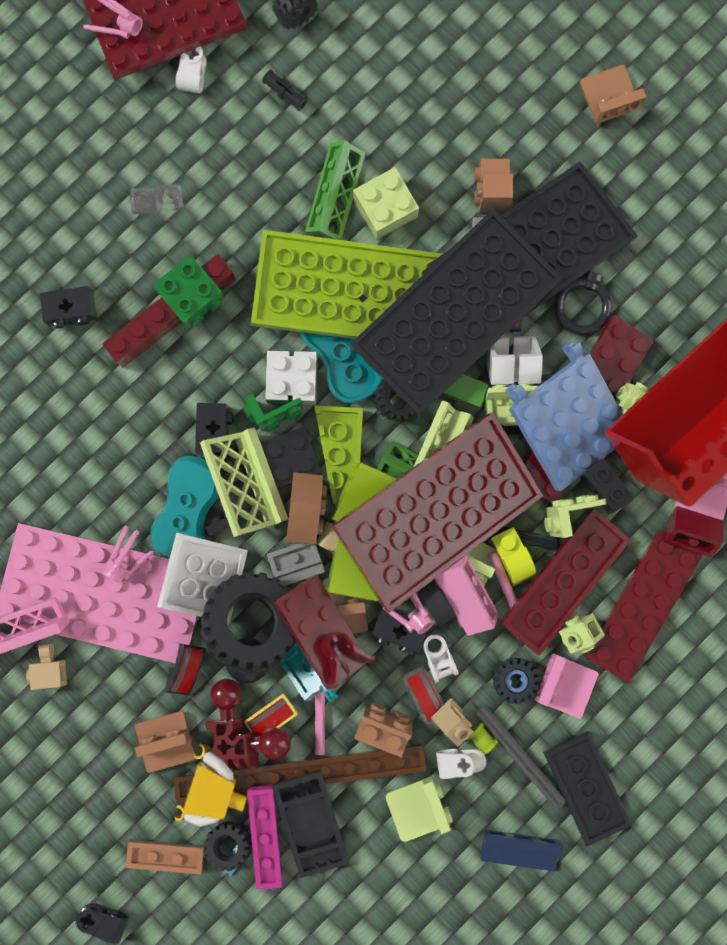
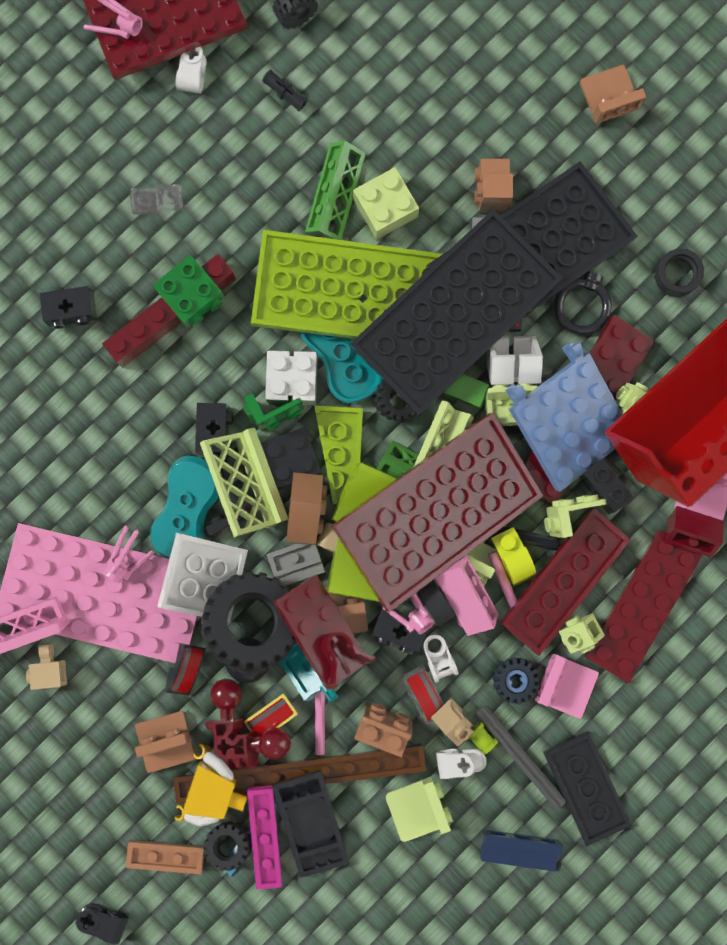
none -> black tyre [654,248,704,297]

